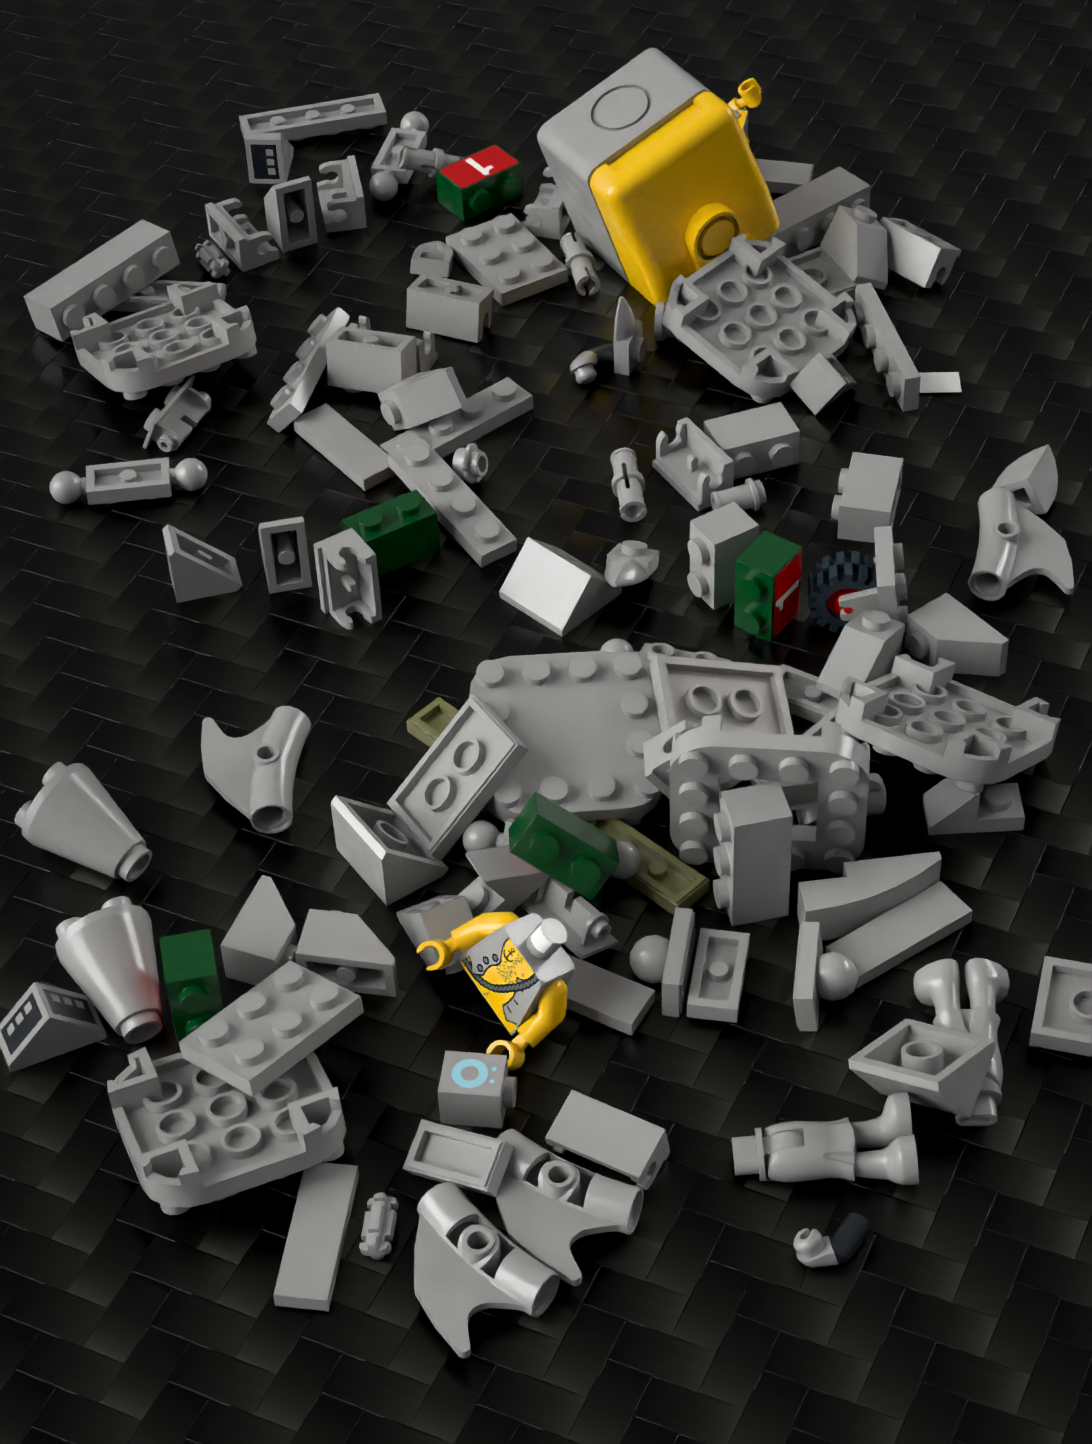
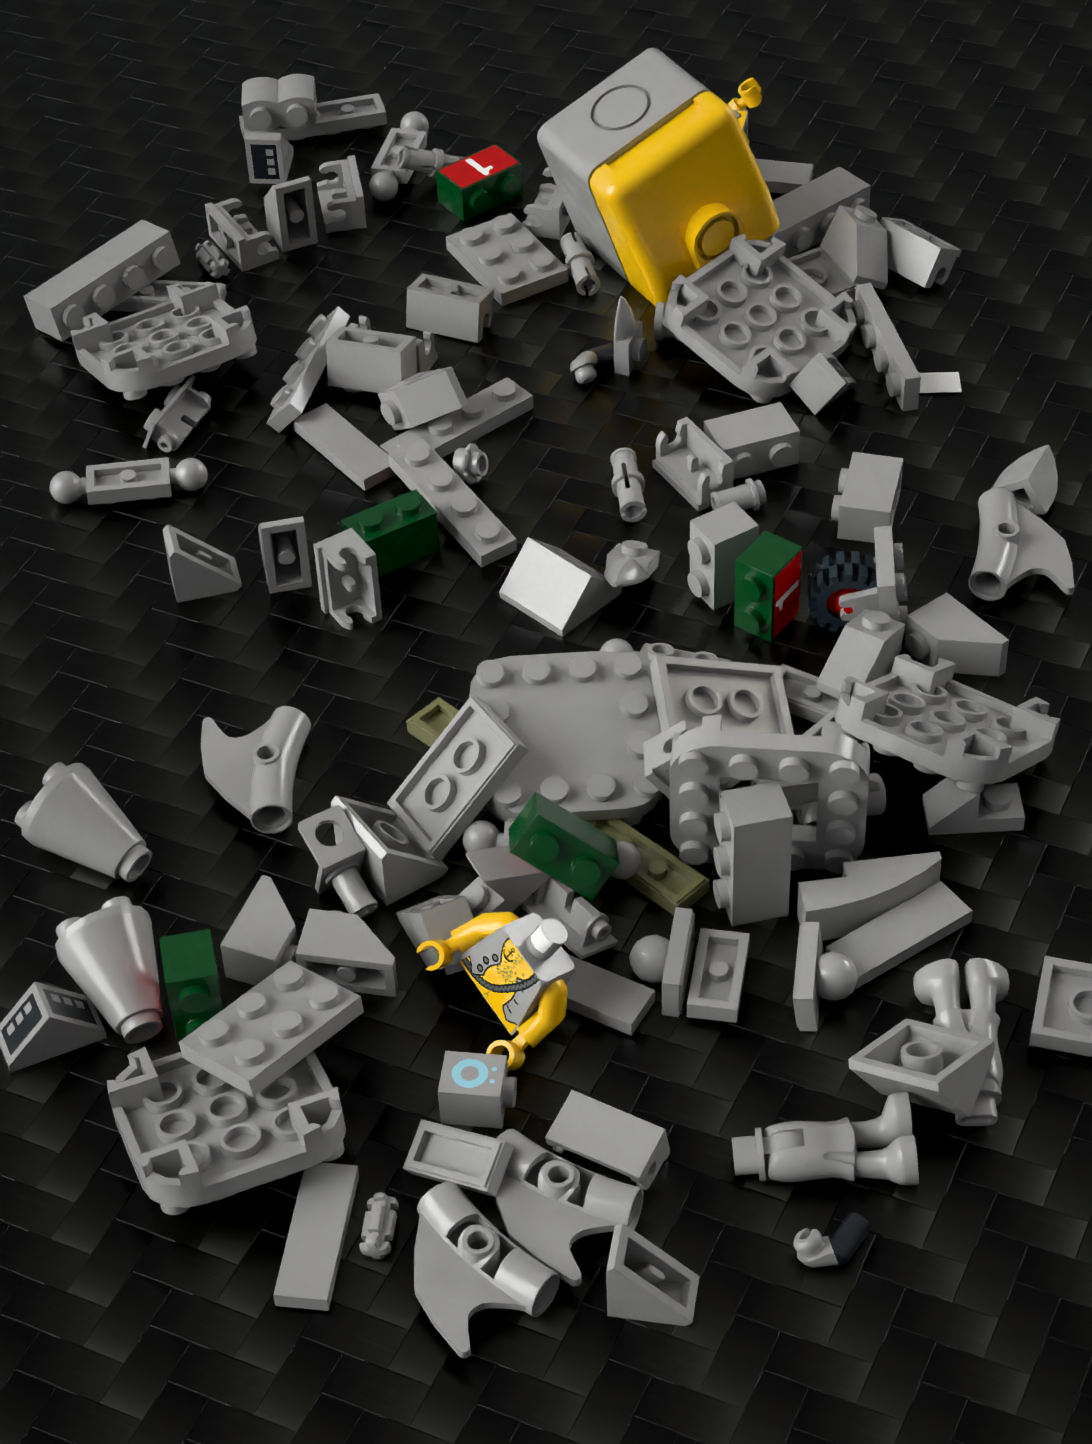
light grey plate [410,241,453,278] -> none
none -> light grey brick [241,74,317,131]
none -> light grey bracket [298,805,378,919]
none -> light grey slope [606,1222,700,1326]

